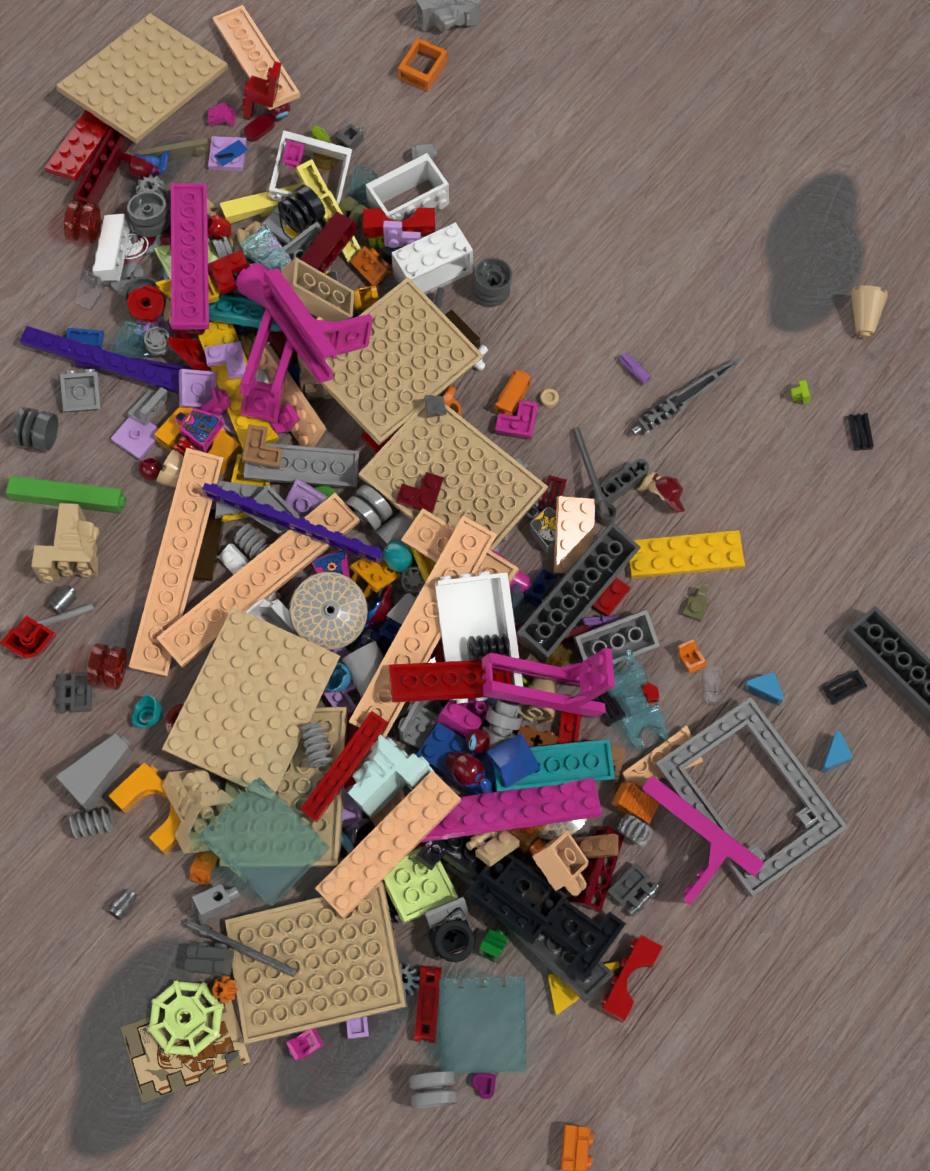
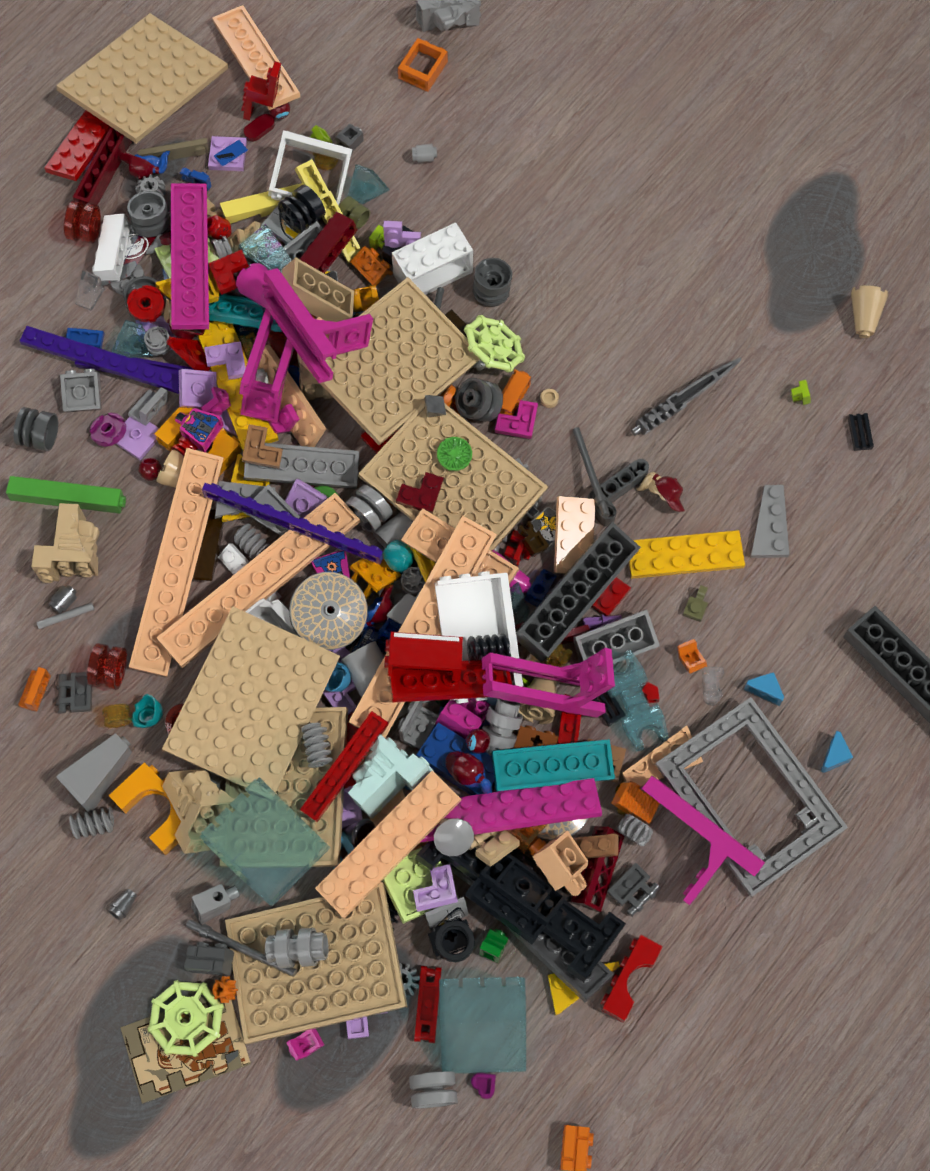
red brick [0,615,56,659] -> none
orange bracket [190,851,219,886] -> none
dark pink bracket [207,102,236,127] -> none
dark pink bracket [282,140,305,168] -> none
red arch [363,208,436,238] -> none
white hose [366,153,449,221] -> none
blue slope [486,733,541,788] -> none
dark red tile [539,475,567,512] -> none
medium lavender axle [620,353,651,385] -> none
black tile [823,670,867,705] -> none
none -> orange bracket [18,667,51,712]
none -> magenta tile [90,412,127,447]
none -> clear yellow wheel [102,704,132,728]
none -> blue plate [180,167,211,191]
none -> light grey piece [265,928,329,968]
none -> red panel [384,632,463,681]
none -> lavender plate [413,864,458,912]
none -> light grey dish [434,818,474,856]
none -> bright green wheel [437,437,472,471]
none -> dark grey wheel [455,378,503,422]
none -> yellowish green plate [464,315,525,373]
none -> red hips [504,529,536,567]
none -> dark brown plate [517,521,549,557]
none -> light grey wing [750,485,789,558]

